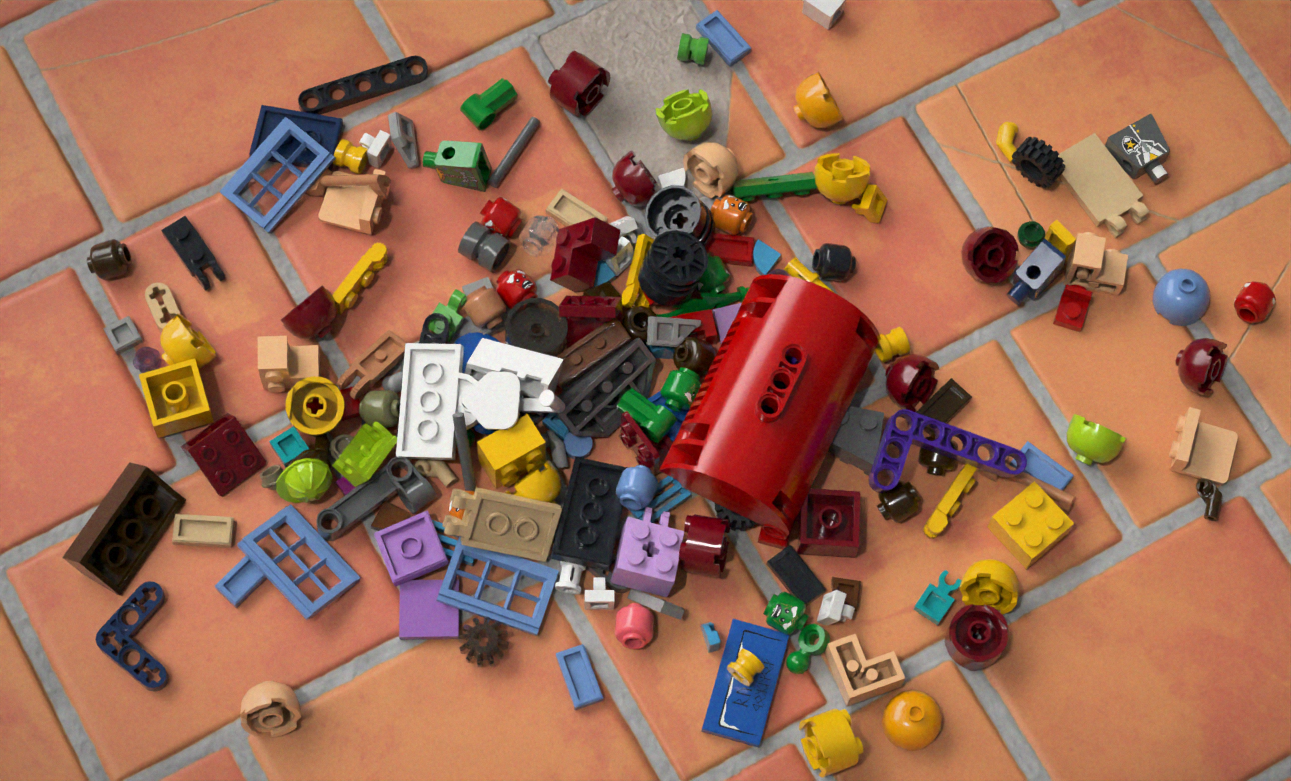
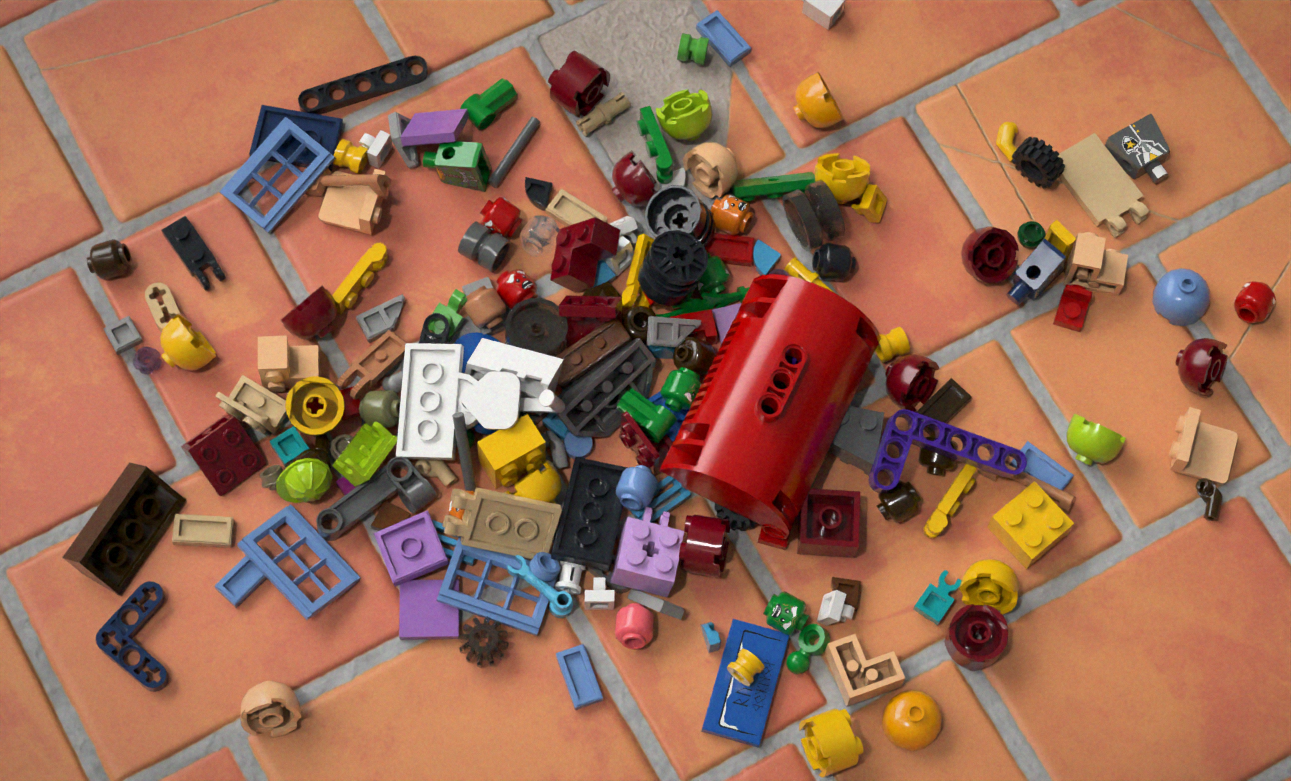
yellow brick [139,358,214,438] -> none
black tile [767,545,826,606] -> none
none -> tan bracket [215,375,287,435]
none -> light grey tile [356,294,405,343]
none -> medium lavender tile [400,109,469,146]
none -> medium azure brick [506,555,573,618]
none -> black tile [525,177,553,211]
none -> medium blue tile [529,552,560,581]
none -> tan pin [576,92,631,136]
none -> green plate [637,106,673,184]
none -> clear smoke wheel [782,180,845,251]

